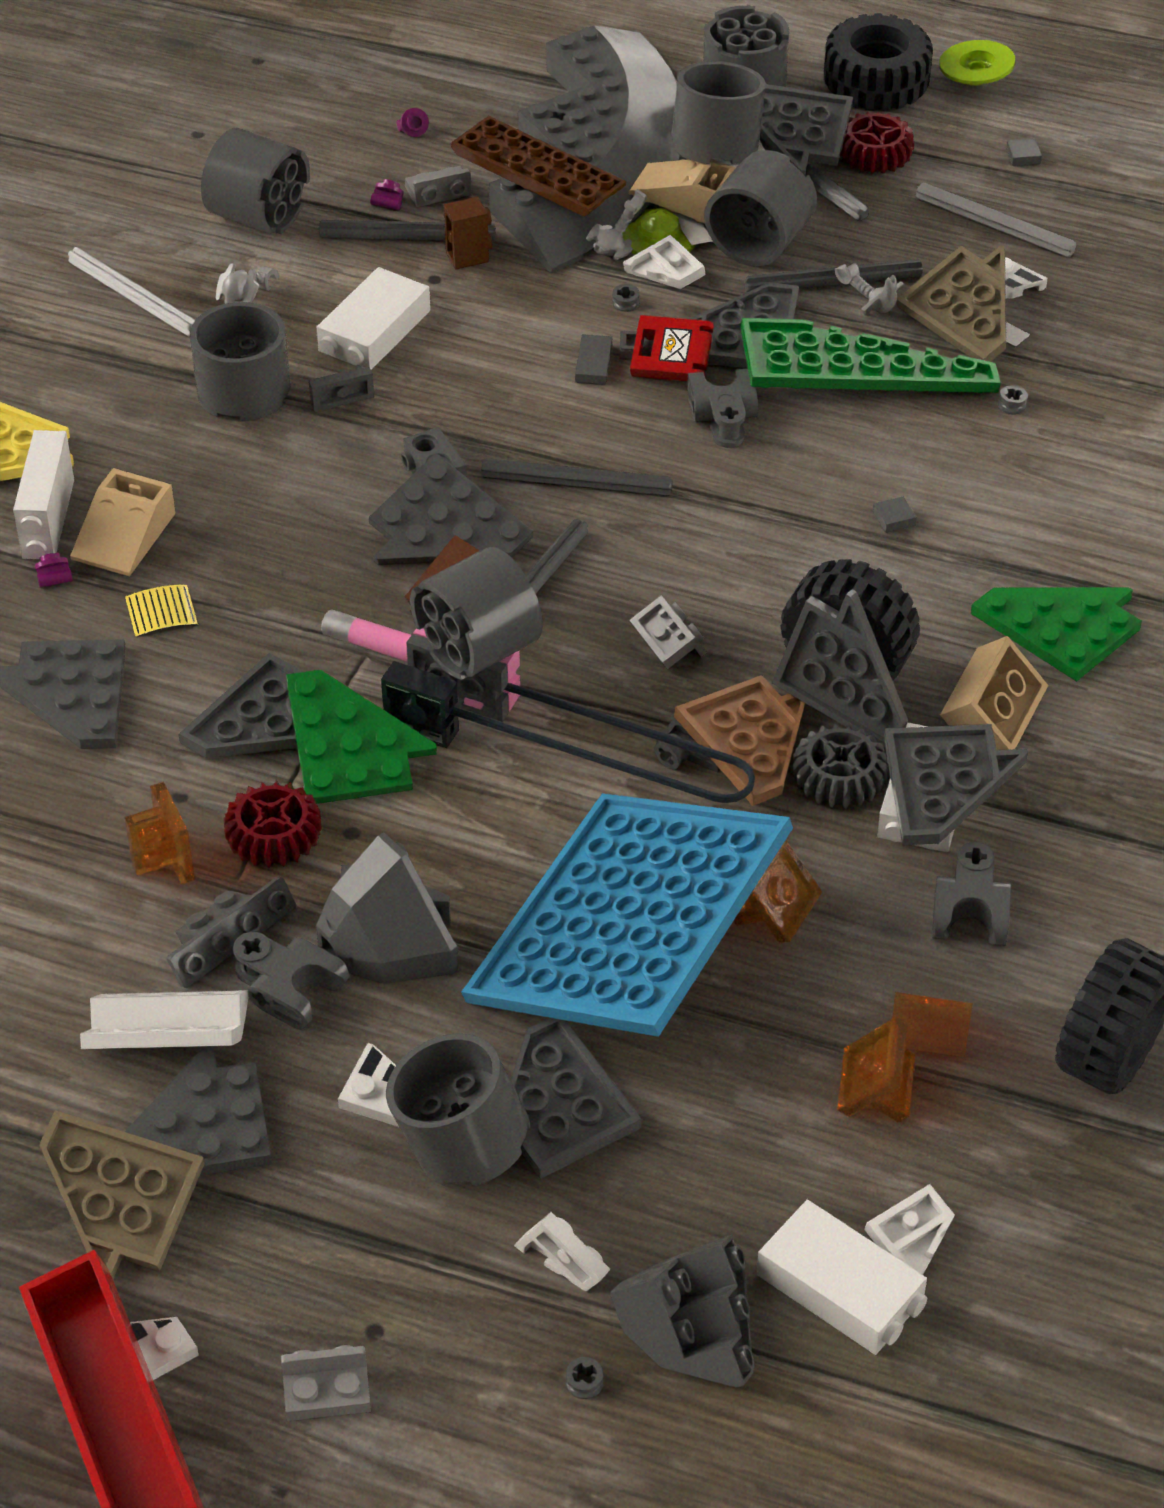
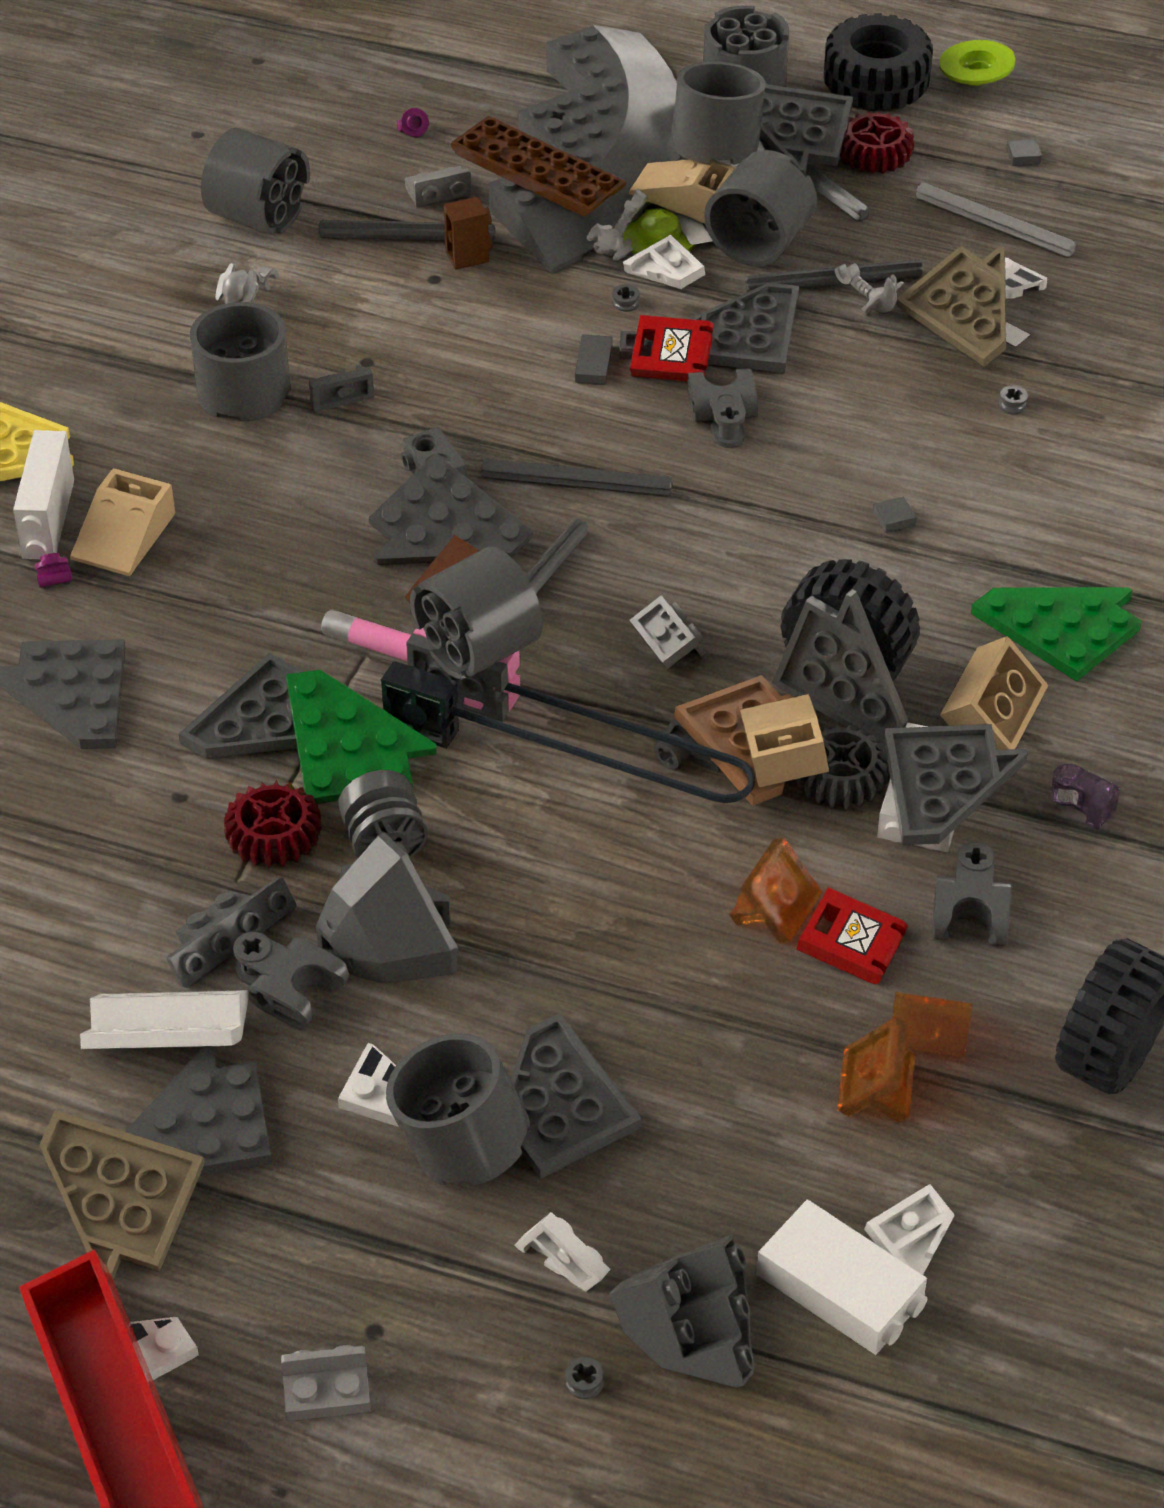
axle [68,247,195,337] -> none
clear orange bracket [124,782,195,884] -> none
light yellow sticker [125,585,198,637] -> none
white brick [317,267,430,370] -> none
magenta plate [370,179,404,211] -> none
dark azure plate [461,793,793,1037] -> none
green wing [740,318,1001,393] -> none
none -> dark grey wheel [338,770,428,858]
none -> tan slope [740,694,829,788]
none -> red container [796,887,908,984]
none -> clear purple leg [1050,764,1121,830]

